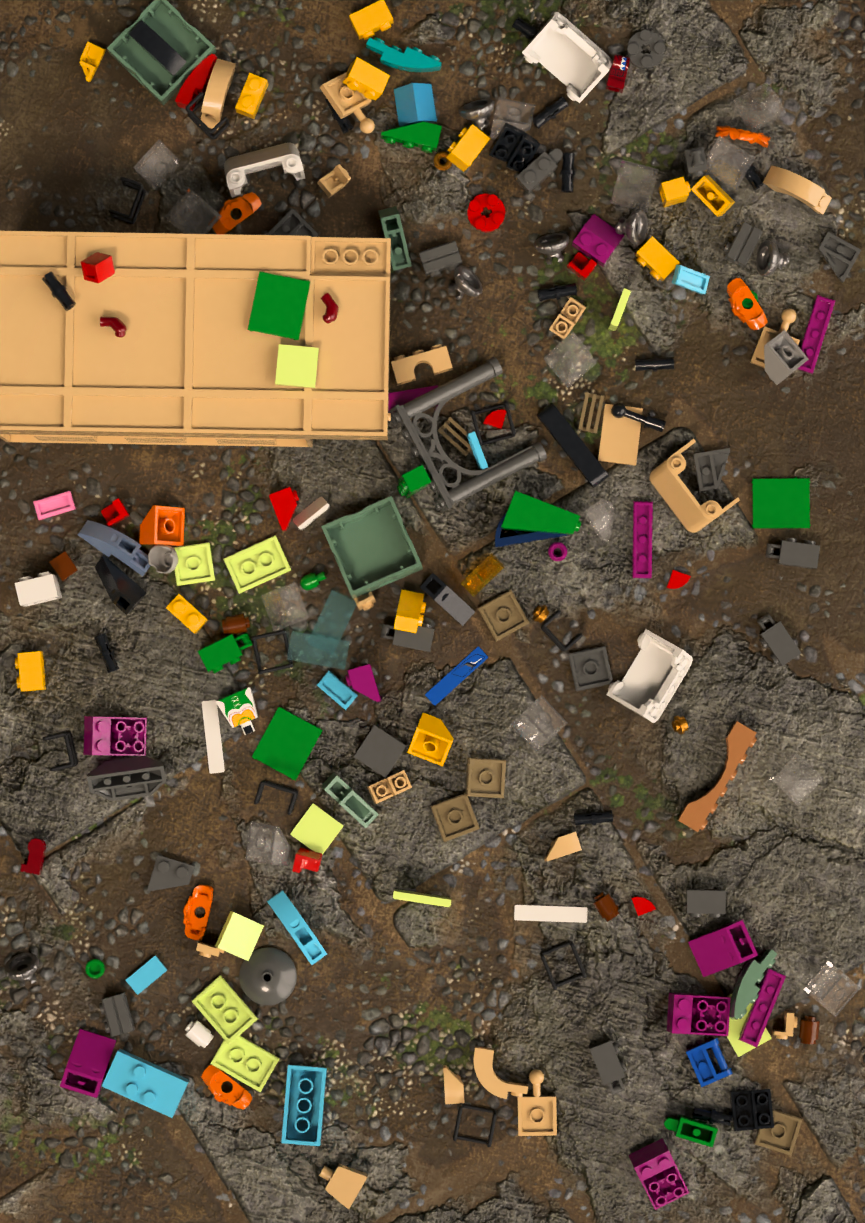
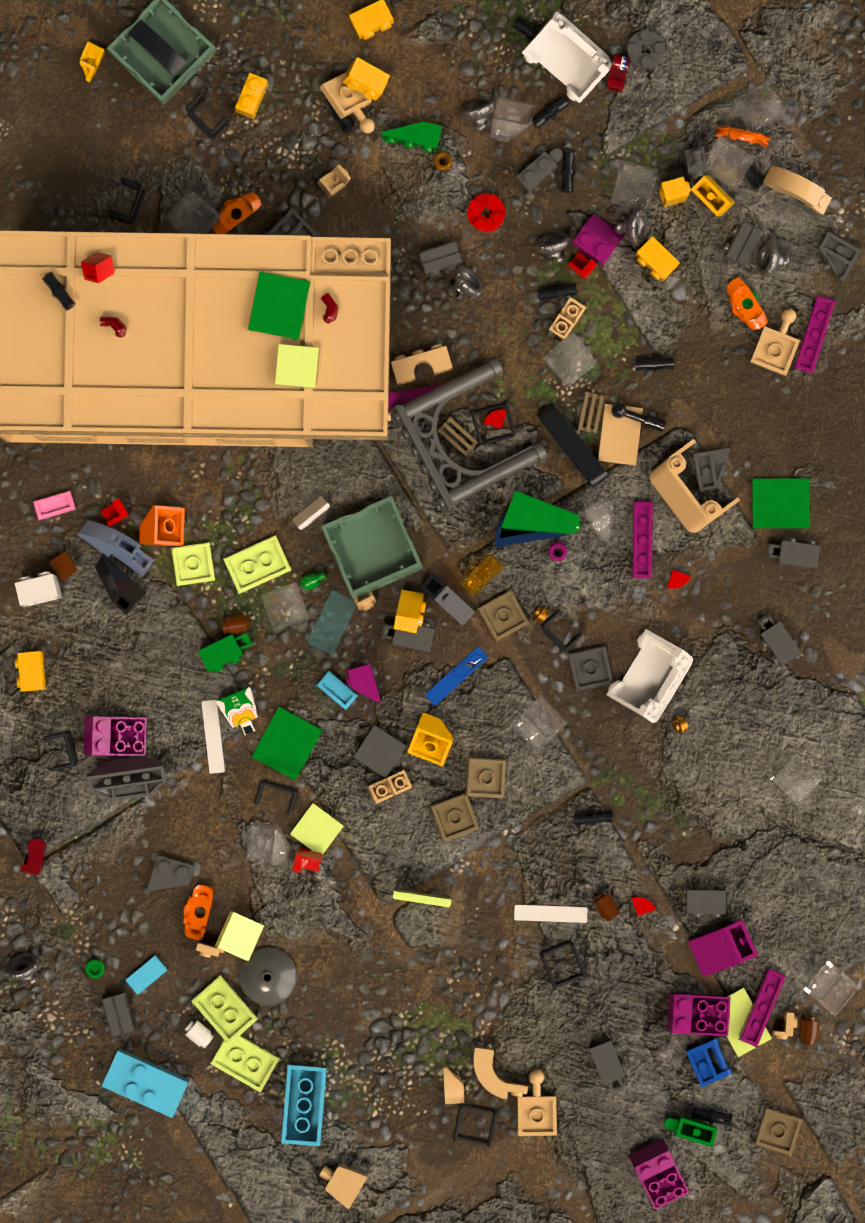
magenta slope [60,1029,117,1098] -> none
black pin [94,633,120,673] -> none
clear slope [133,140,179,190] -> none
light grey hair [148,545,178,574] -> none
yellow brick [166,594,208,634] -> none
red slope [175,54,218,111] -> none
tan arch [201,59,236,130] -> none
orange piece [201,1065,252,1110] -> none
white windscreen [224,143,305,198] -> none
black piece [250,630,293,674] -> none
medium azure slope [267,890,327,965] -> none
red slope [269,487,299,532] -> none
clear light blue piece [287,631,350,670] -> none
sand green slope [321,772,379,828] -> none
teal slope [366,37,442,72] -> none
sand green slope [378,206,412,271] -> none
dark azure slope [394,83,437,128] -> none
green slope [397,465,431,499] -> none
yellow brick [446,124,490,172] -> none
medium azure tile [466,431,488,470] -> none
black slope [489,123,540,173] -> none
tan slope [544,832,582,862] -> none
yellowish green tile [608,288,631,331] -> none
medium azure tile [672,265,710,294] -> none
medium nougat arch [677,721,757,832] -> none
sand green slope [729,949,777,1020] -> none
black slope [730,1089,774,1131] -> none
light grey slope [764,330,809,385] -> none

